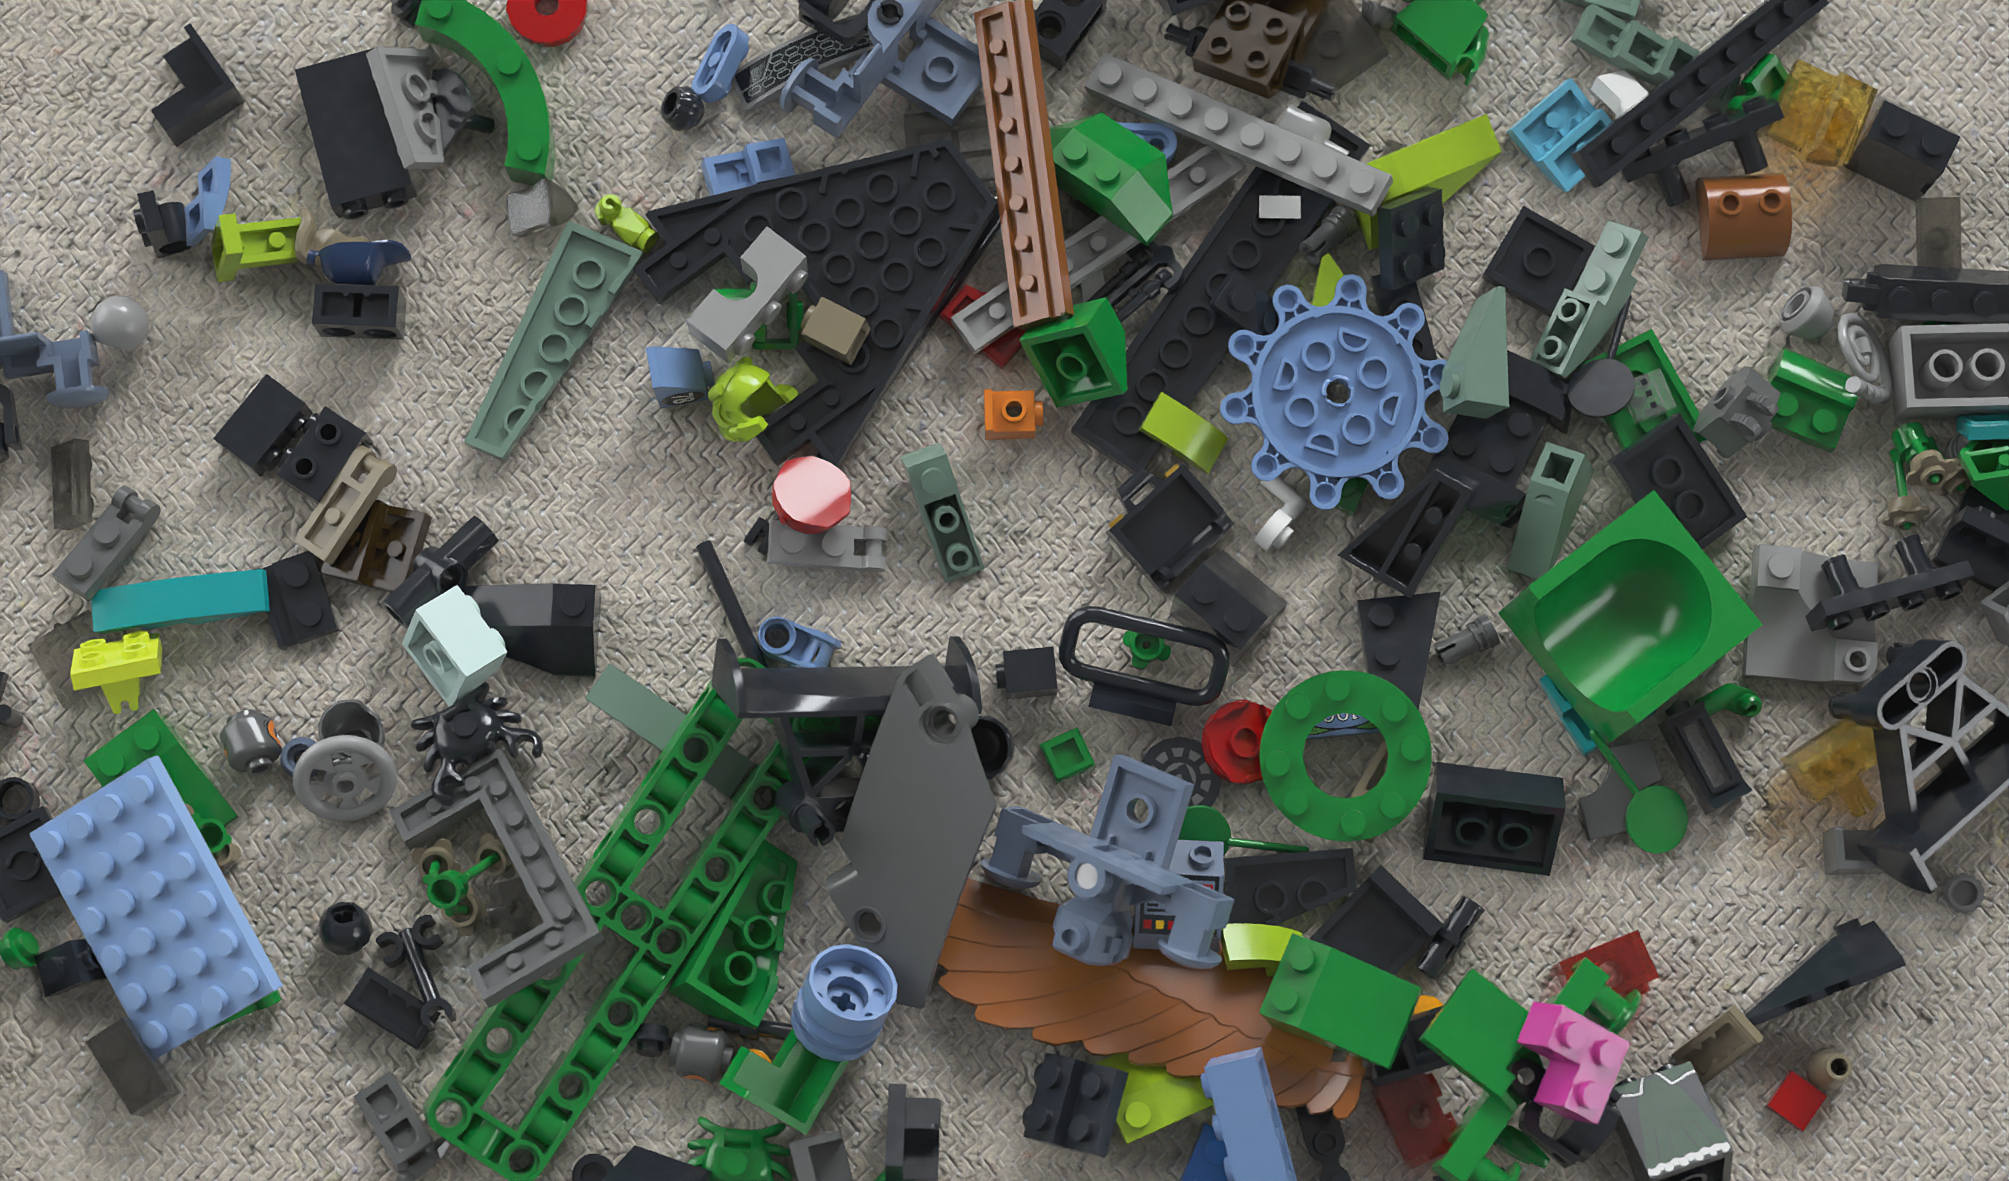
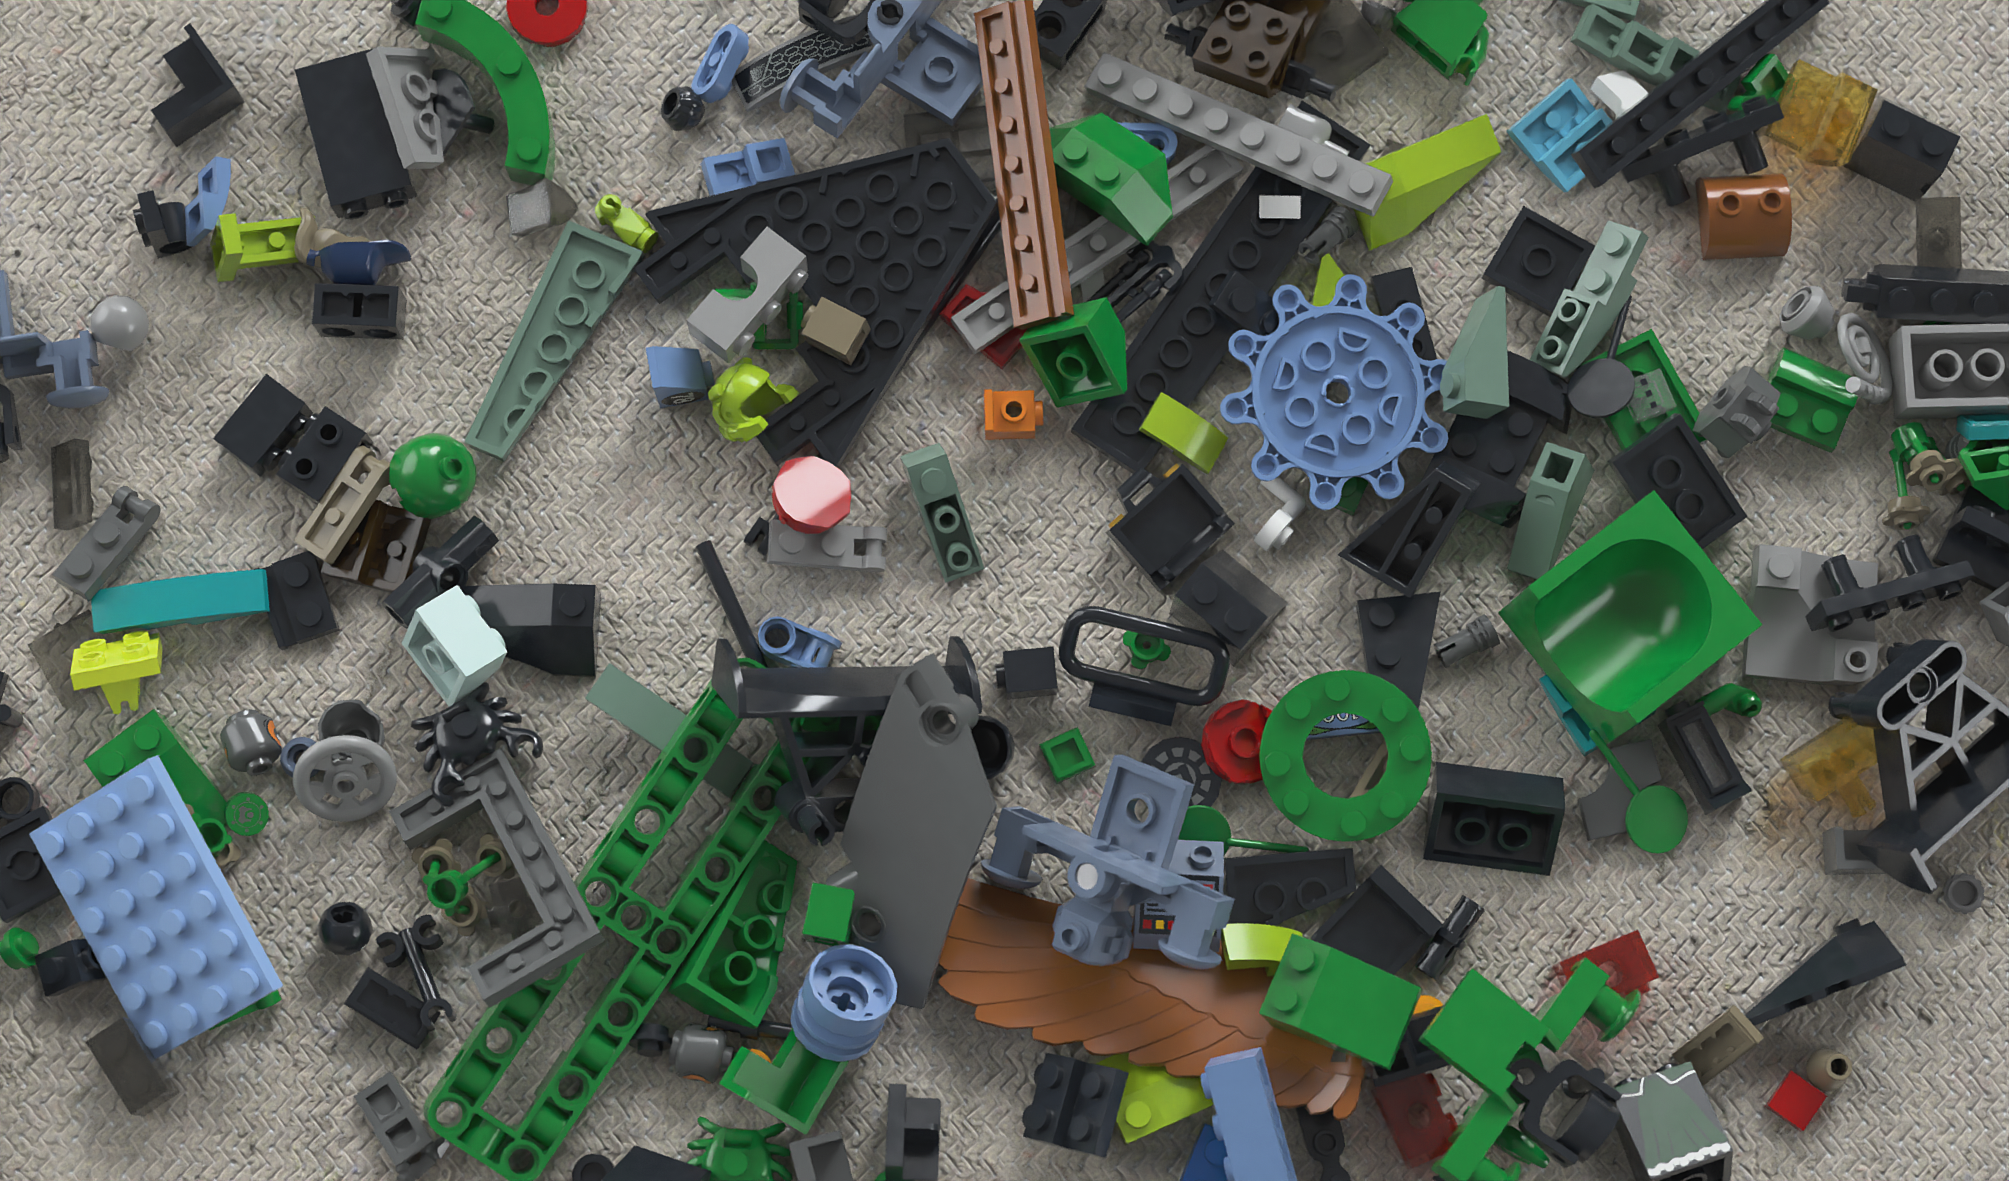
black plate [1377,187,1446,290] -> none
dark pink brick [1517,1002,1630,1125] -> none
none -> green tile [224,792,269,836]
none -> green cylinder [389,433,476,519]
none -> green panel [802,882,855,946]

